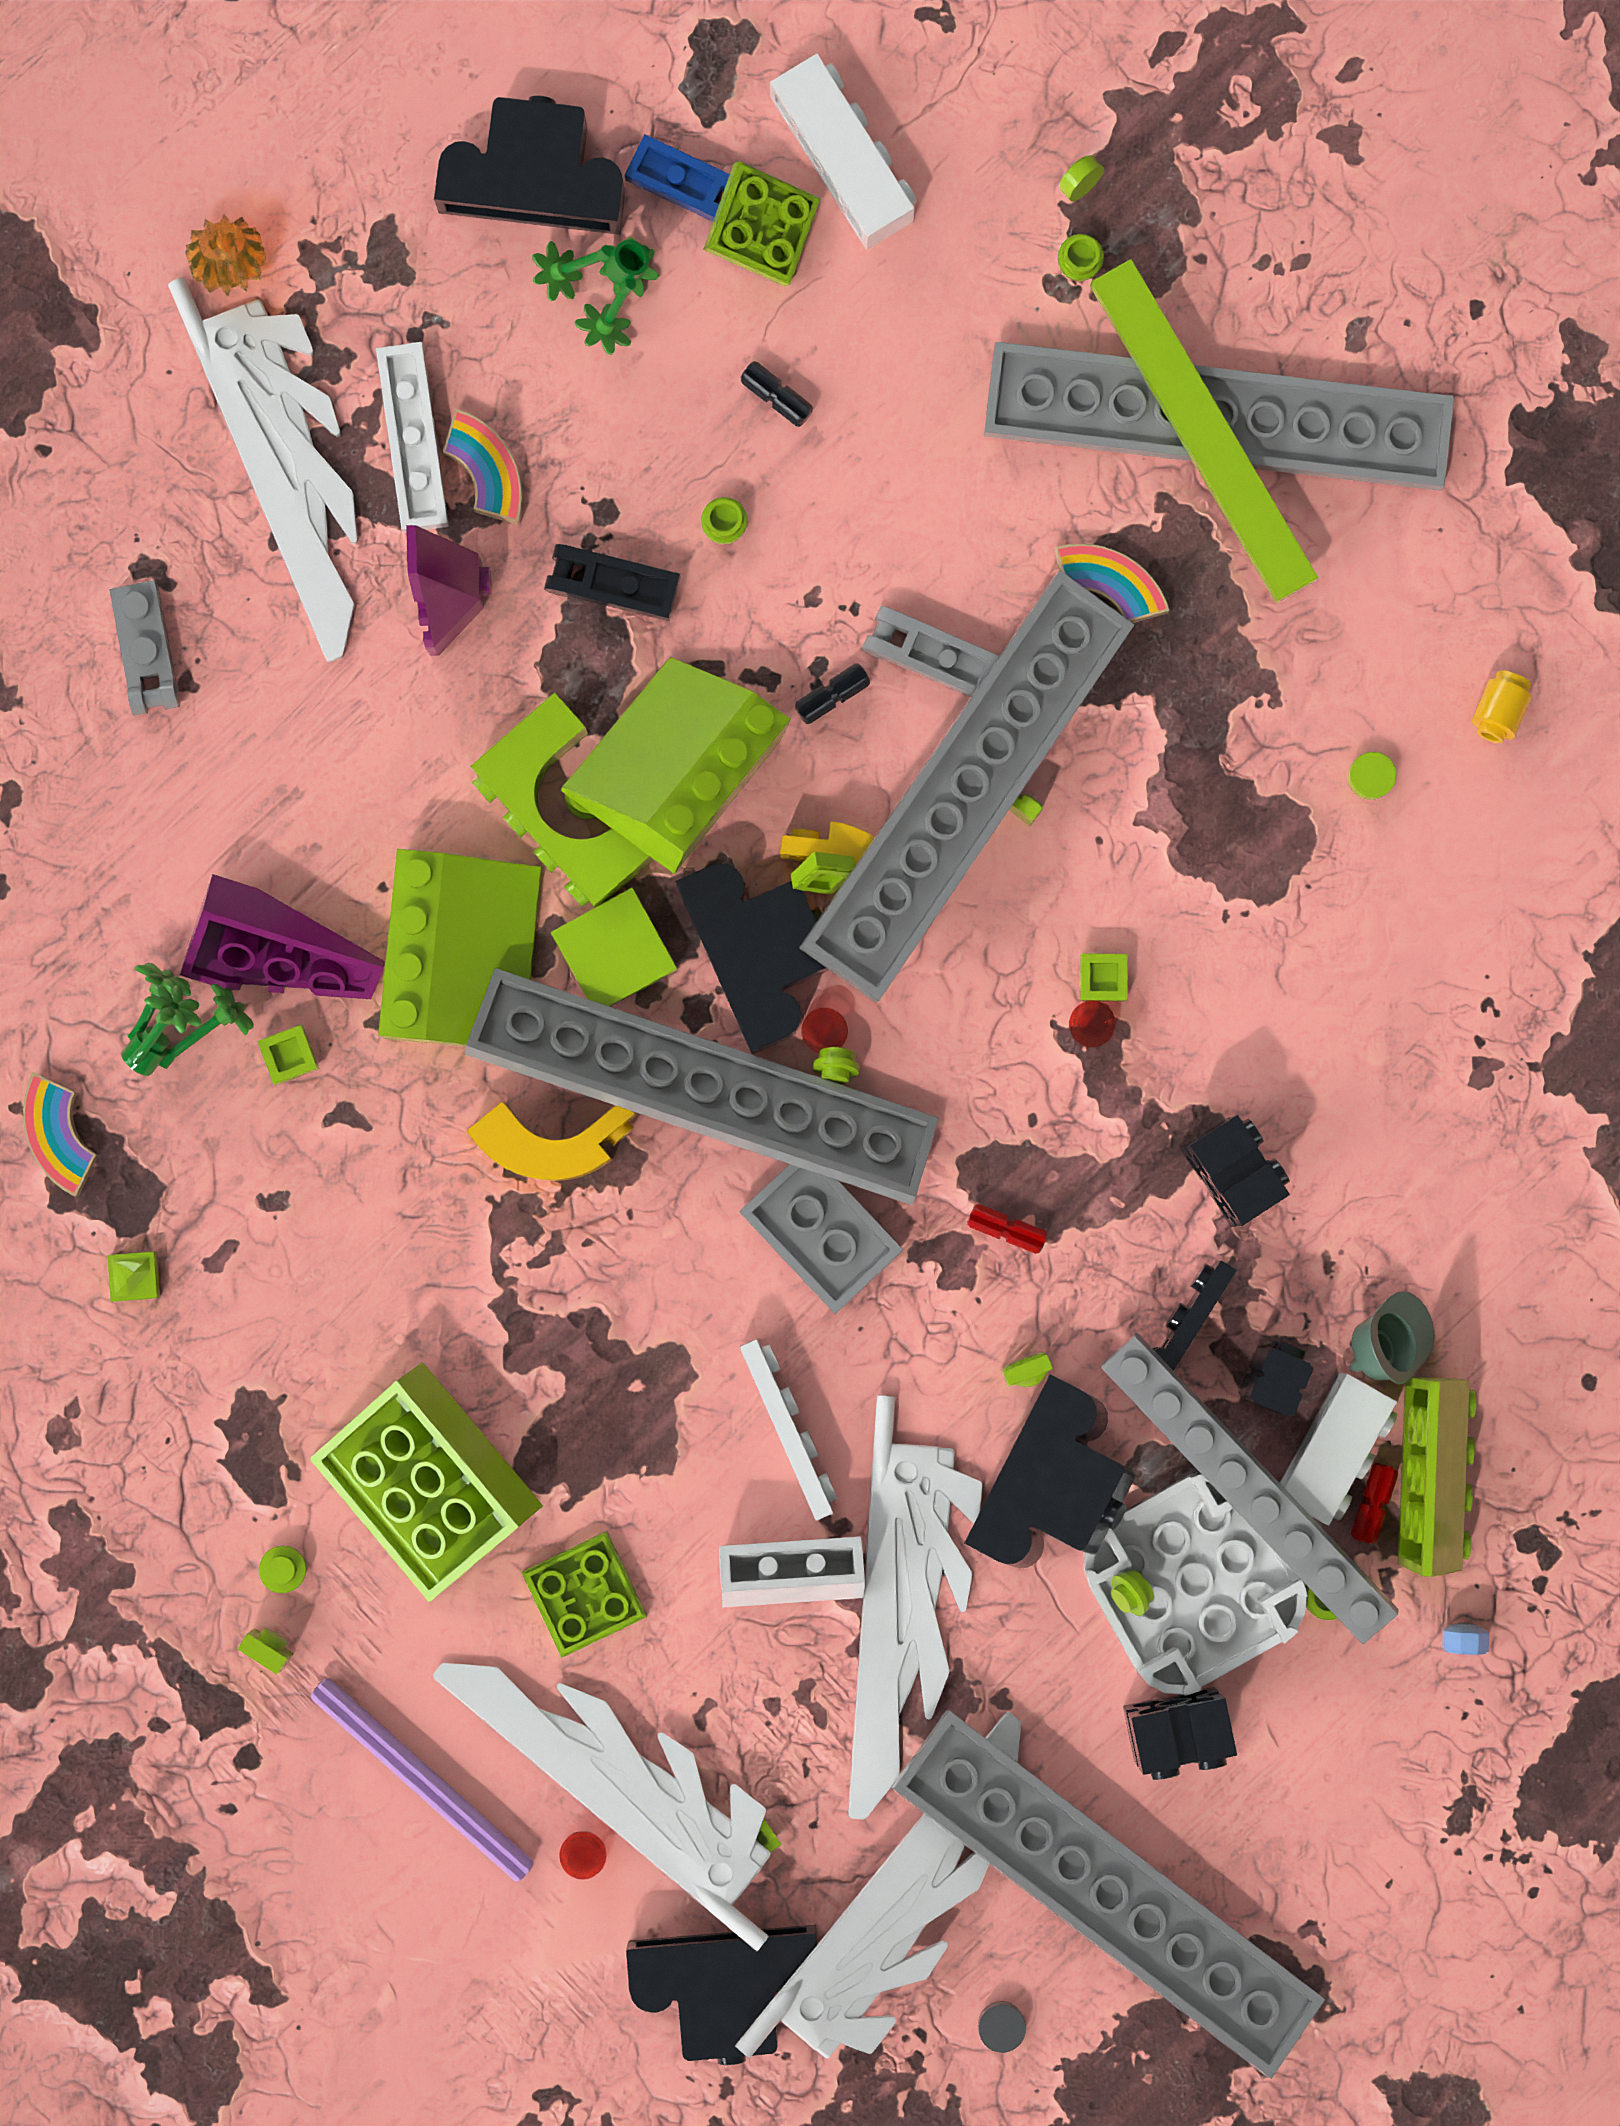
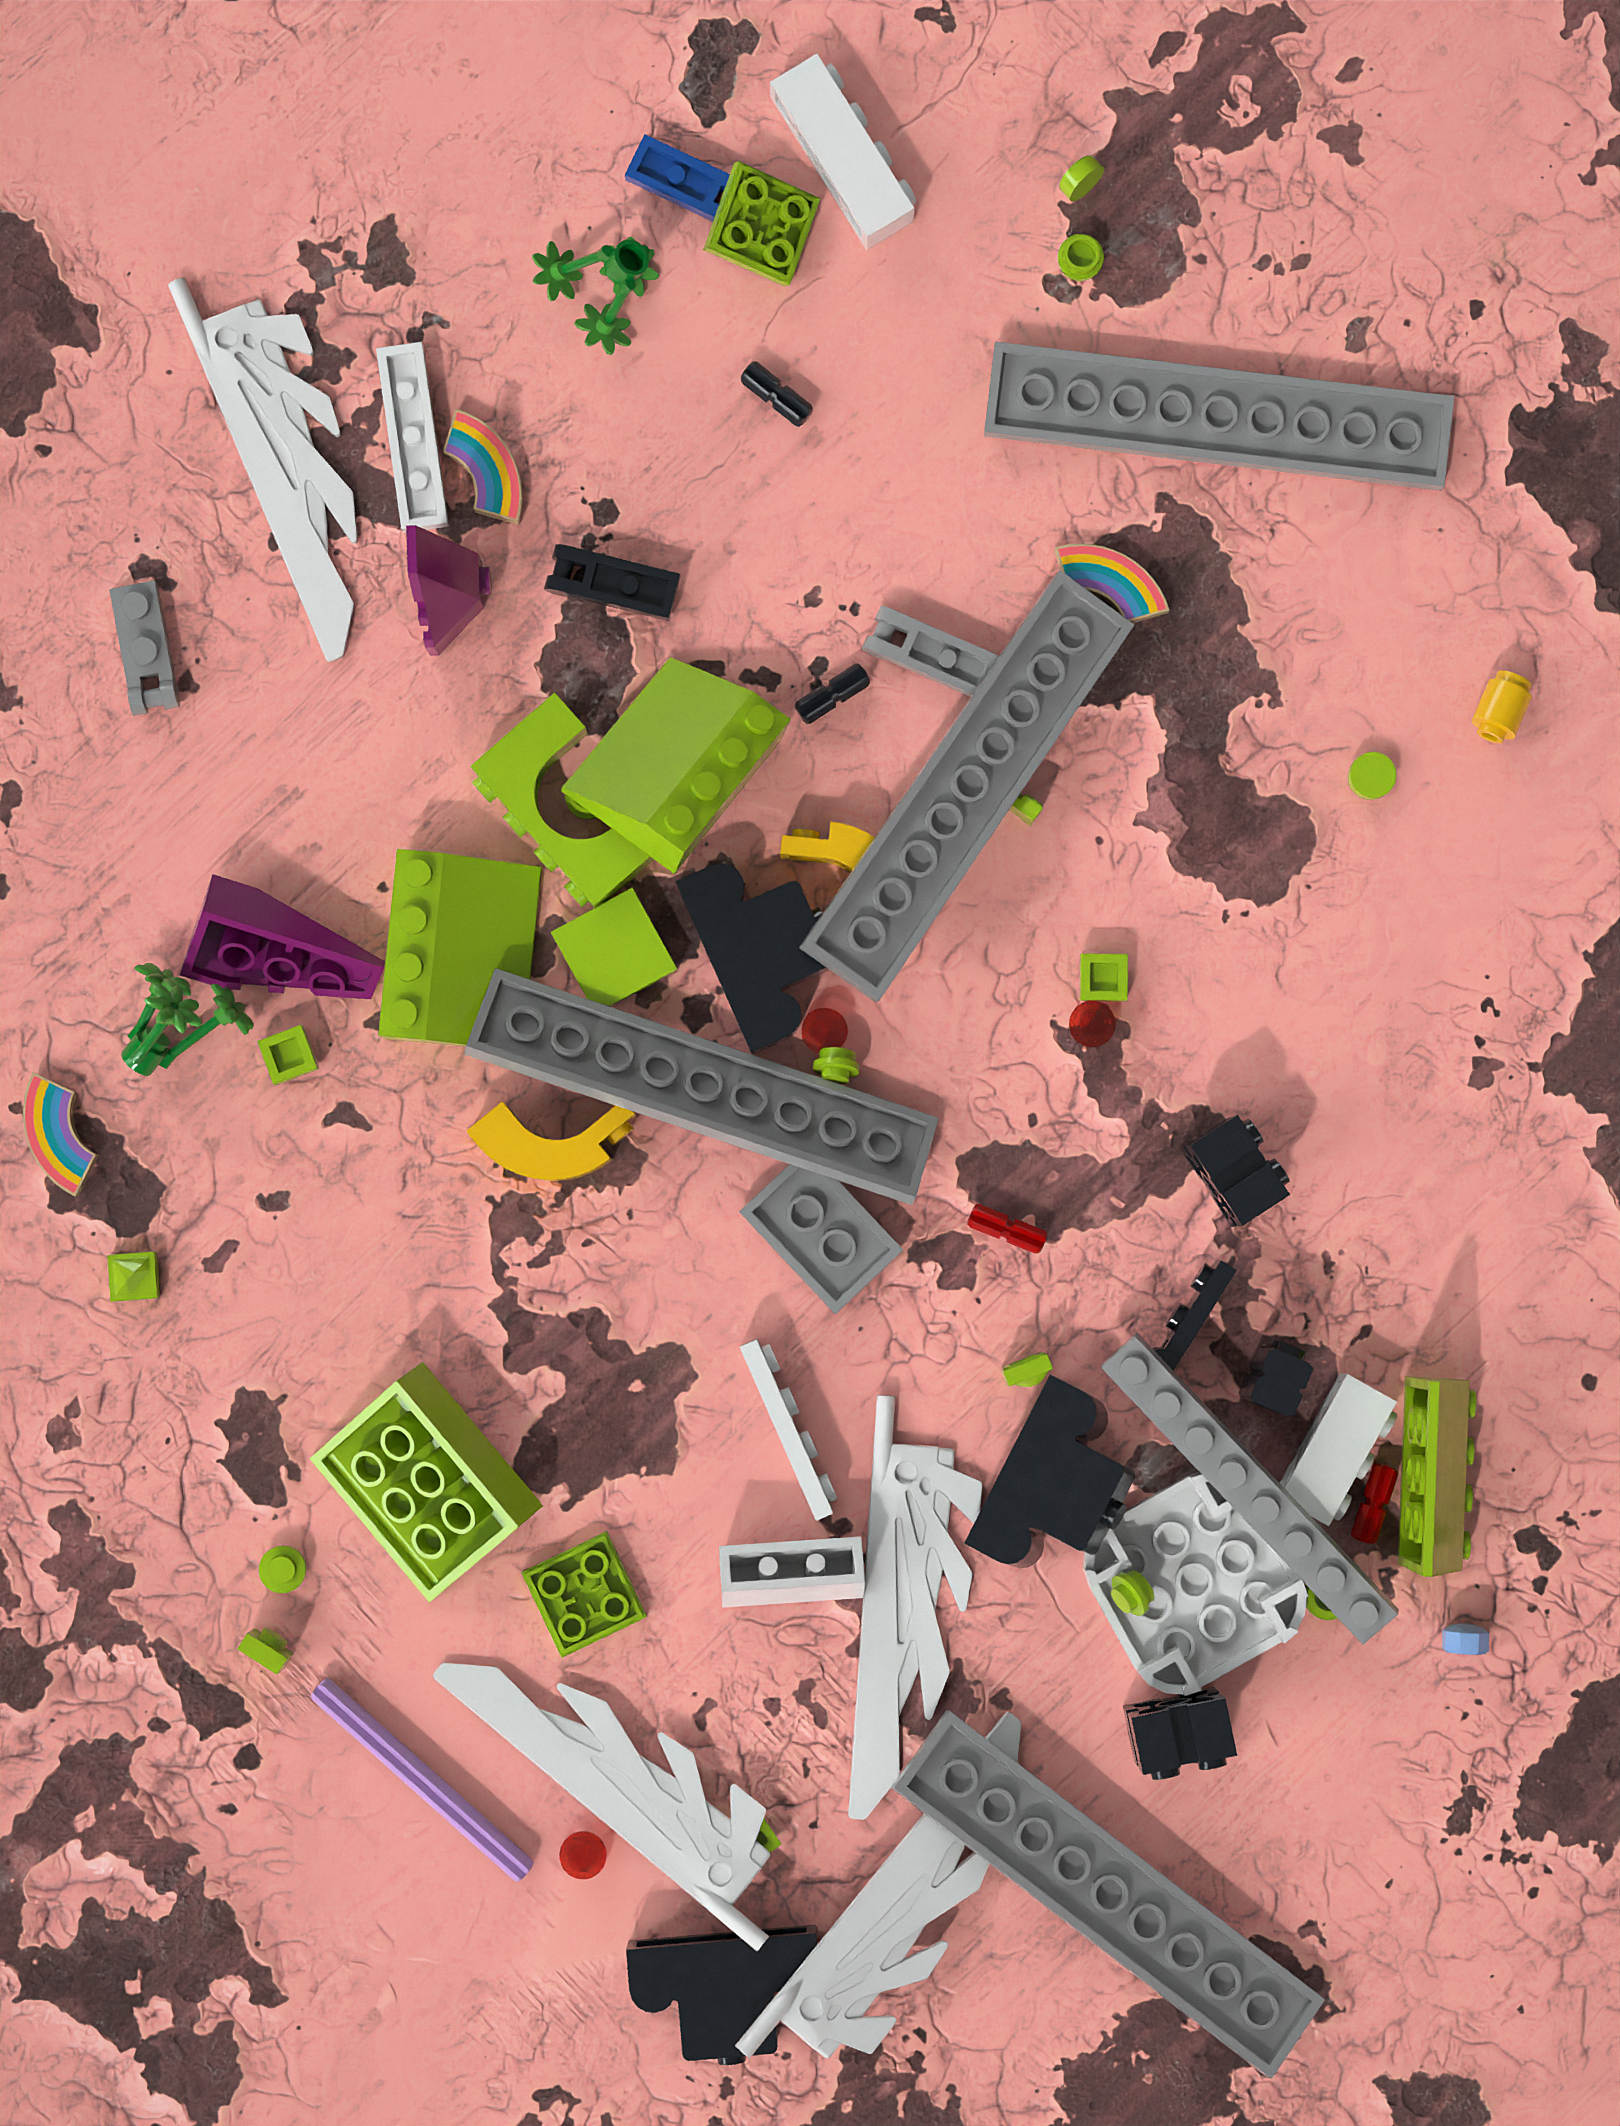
clear yellow gear [185,214,266,296] -> none
black brick [434,96,625,235] -> none
lime plate [701,497,747,544] -> none
lime tile [790,851,856,894] -> none
dark grey tile [978,2001,1026,2053] -> none
lime tile [1090,259,1319,604] -> none
sand green piece [1348,1292,1435,1384] -> none

